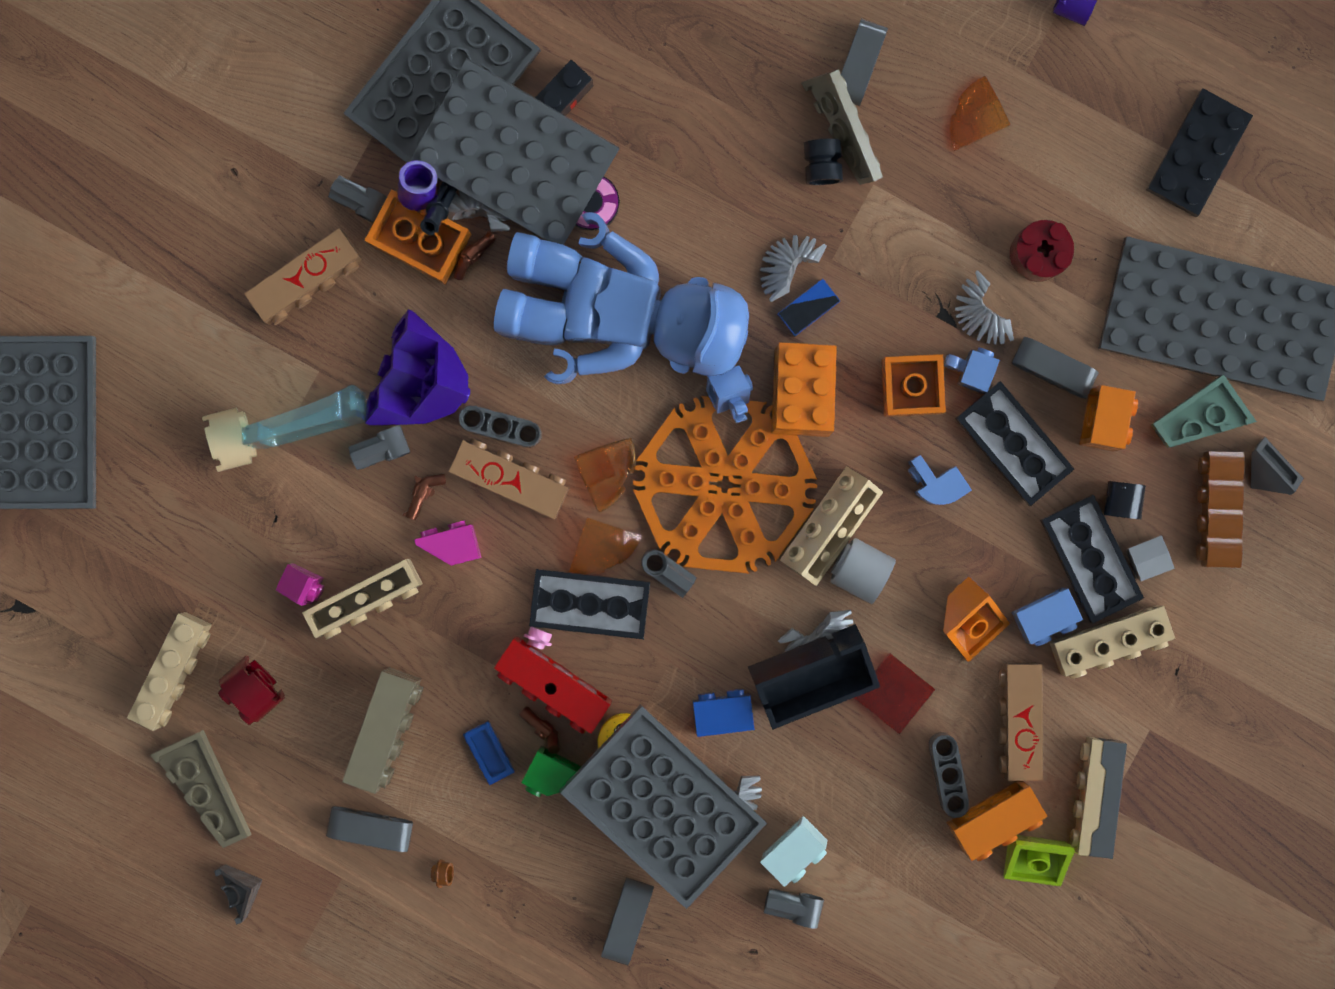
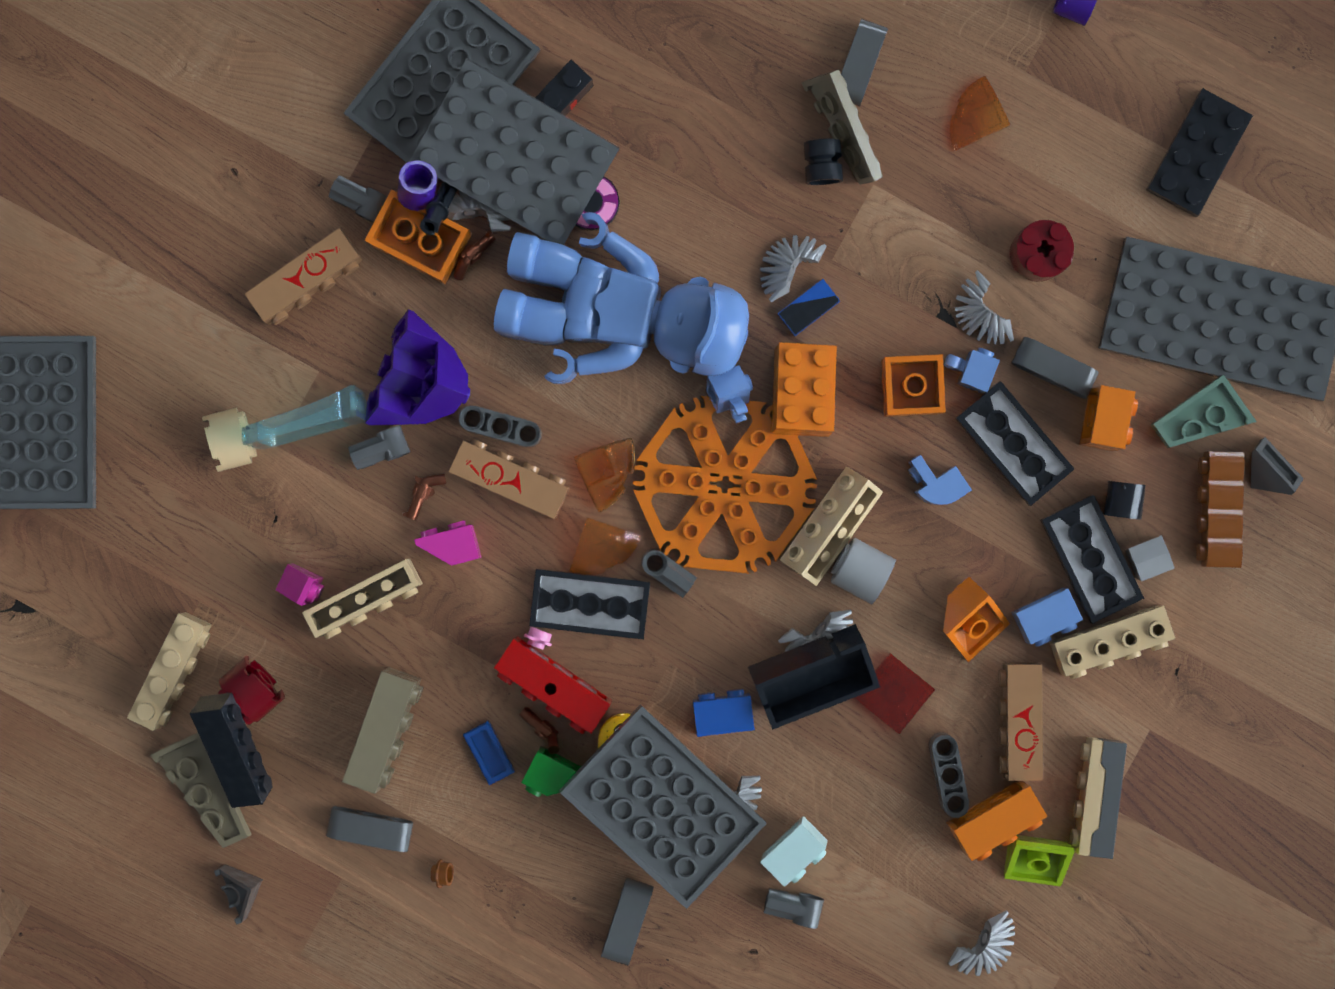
none -> black brick [189,692,273,808]
none -> light grey hair [948,910,1015,976]

